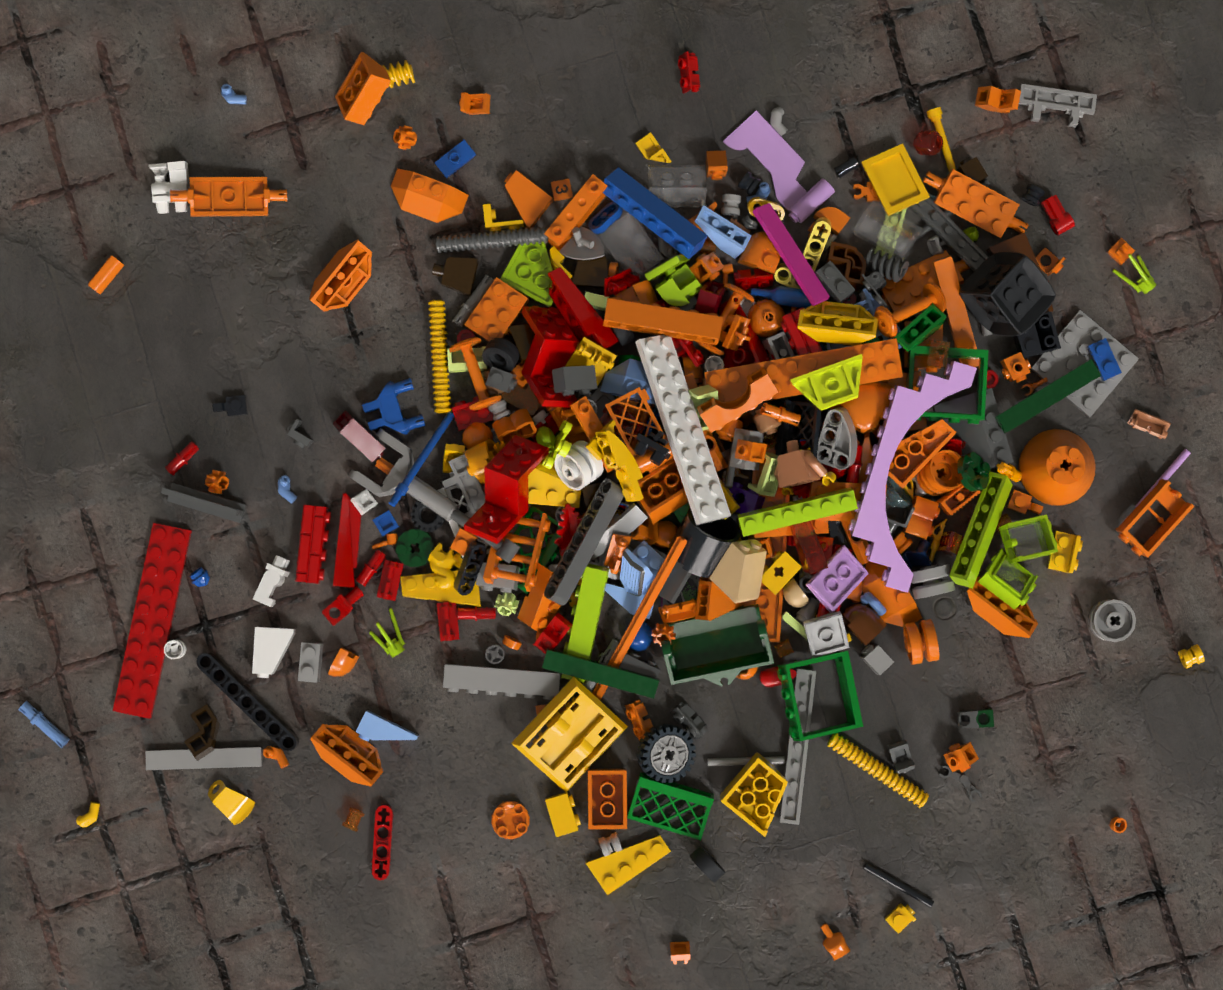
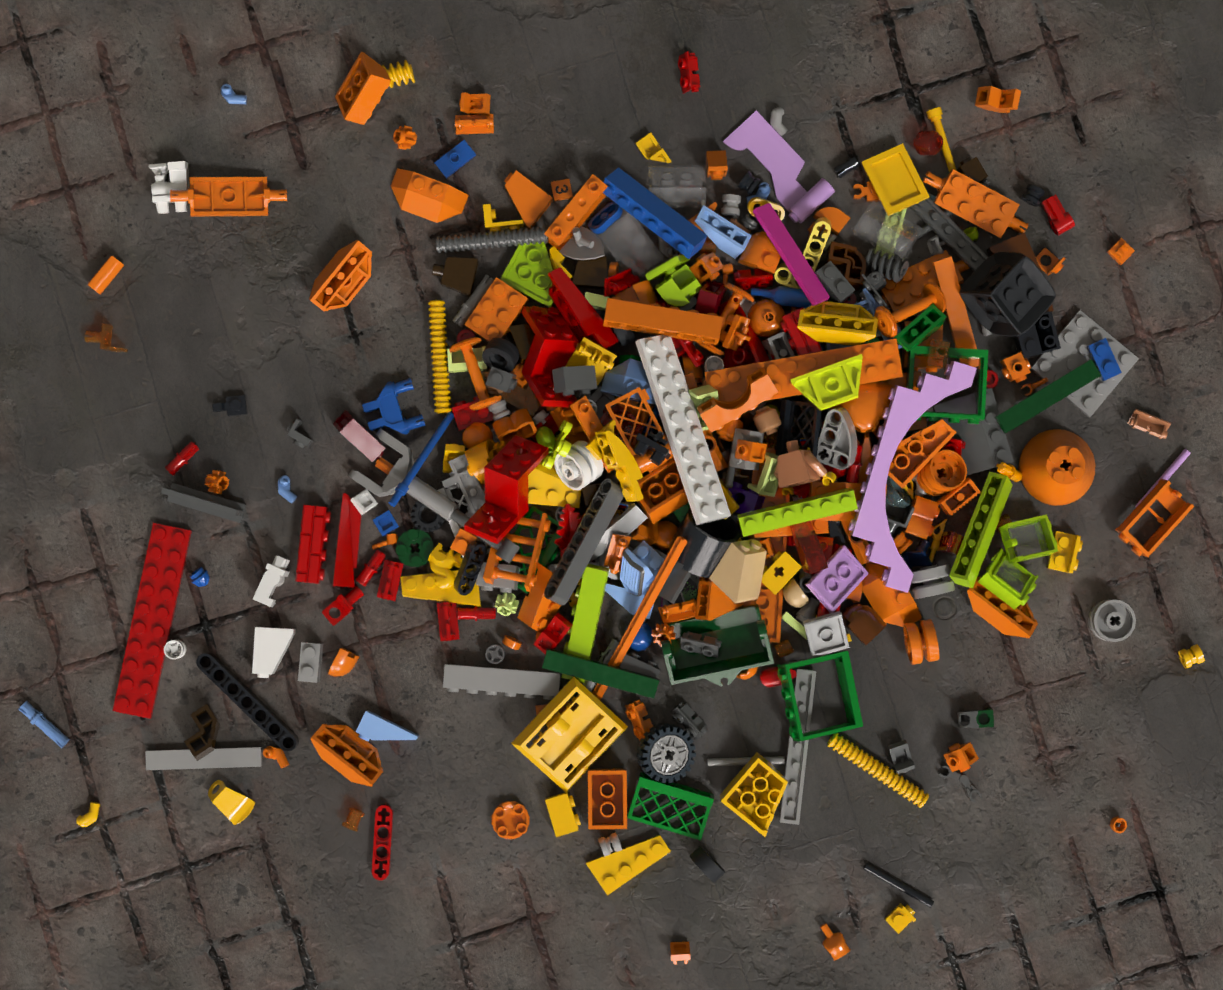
lime plant [369,608,405,658] -> none
orange pin [760,403,801,426] -> none
medium blue arm [860,592,887,616] -> none
light grey brick [860,644,894,675] -> none
dark green plate [957,452,991,492] -> none
orange plate [1007,489,1043,515] -> none
light grey hinge [1019,84,1097,128] -> none
lime plant [1113,254,1157,294] -> none
none -> clear orange bracket [84,323,128,352]
none -> orange hinge [455,114,494,135]
none -> dark grey hinge [681,631,722,658]

